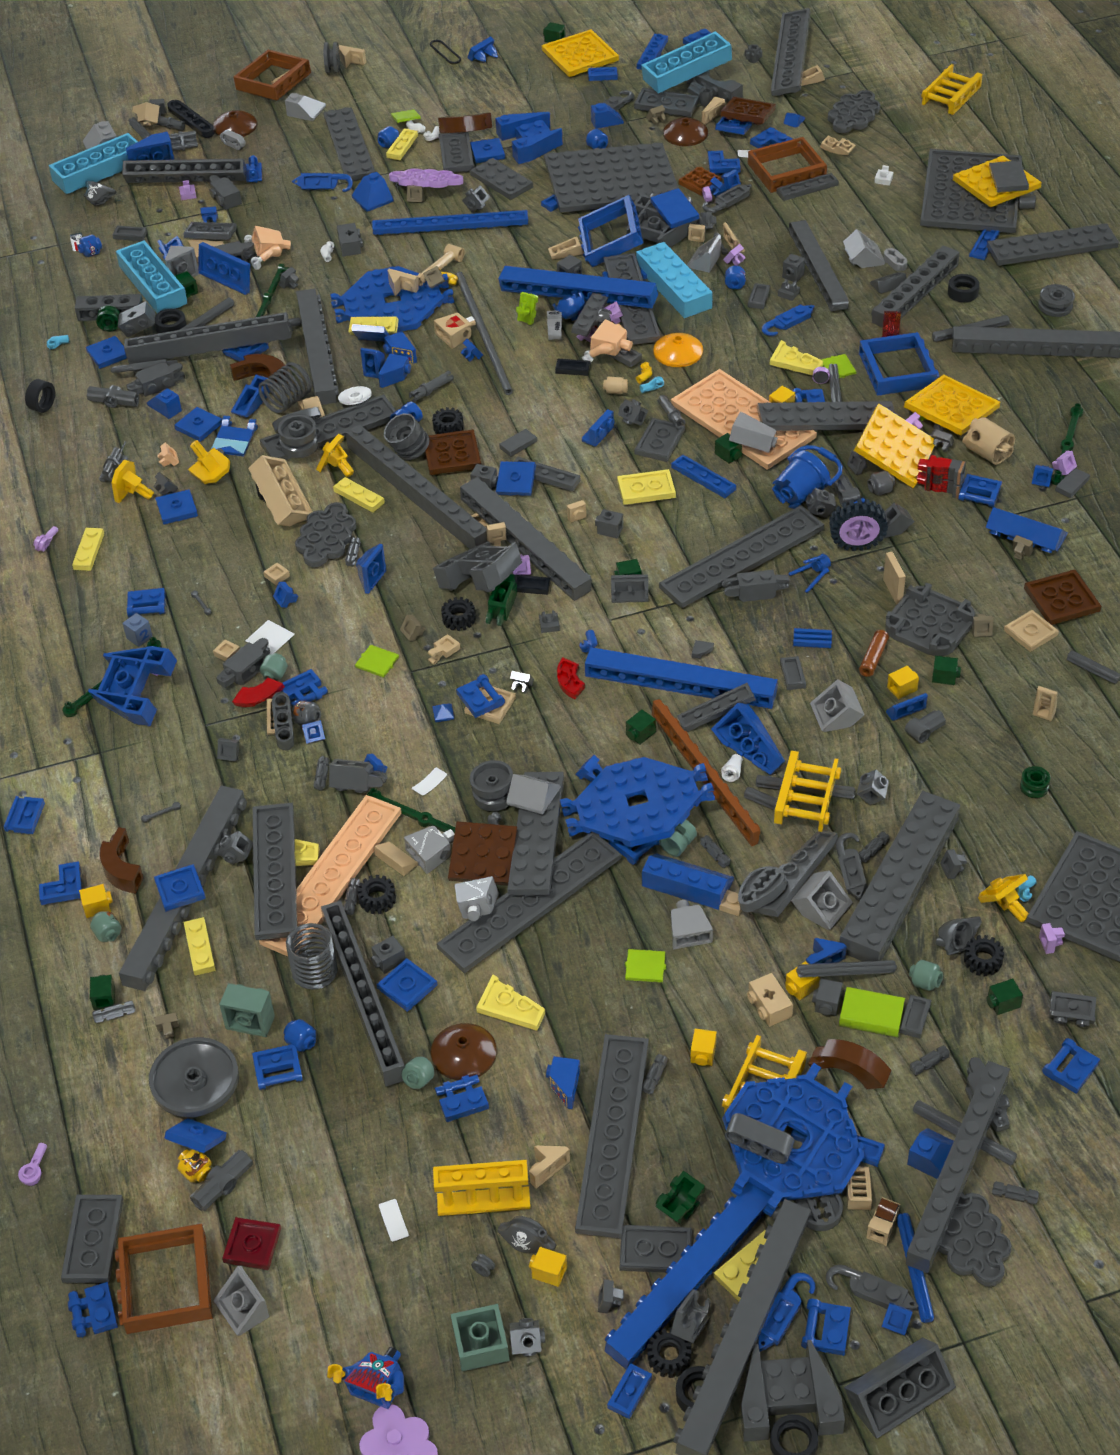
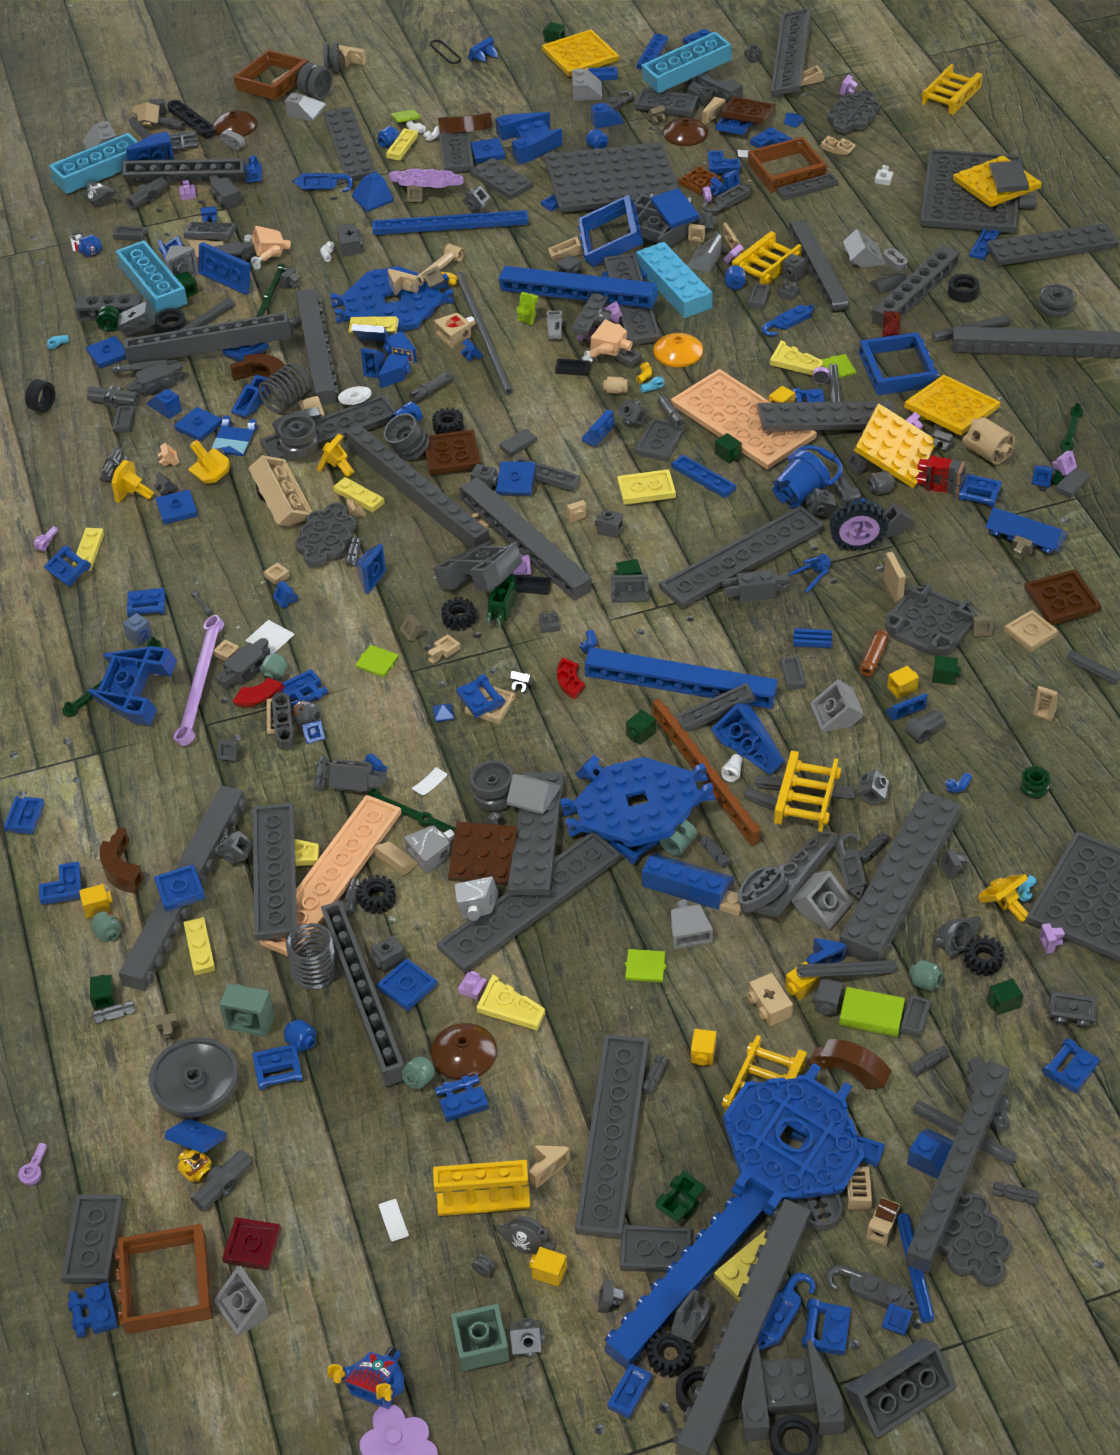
dark grey hinge [141,802,181,822] -> none
tan plate [487,522,506,546] -> none
blue slope [546,1056,580,1109] -> none
blue cylinder [552,291,586,321] -> none
dark grey tile [692,640,714,658] -> none
dark grey beam [725,1113,795,1164] -> none
light grey slope [729,412,778,453] -> none
none -> blue plate [44,545,91,587]
none -> dark grey tile [113,406,135,432]
none -> dark grey piece [126,176,168,210]
none -> lavender piece [174,615,224,747]
none -> dark grey wheel [297,62,333,100]
none -> tan slope [346,498,366,517]
none -> lavender tile [458,971,487,1000]
none -> light grey slope [572,68,602,101]
none -> yellow fence [732,231,802,285]
none -> lavender tile [838,75,857,95]
none -> blue arm [945,773,972,793]

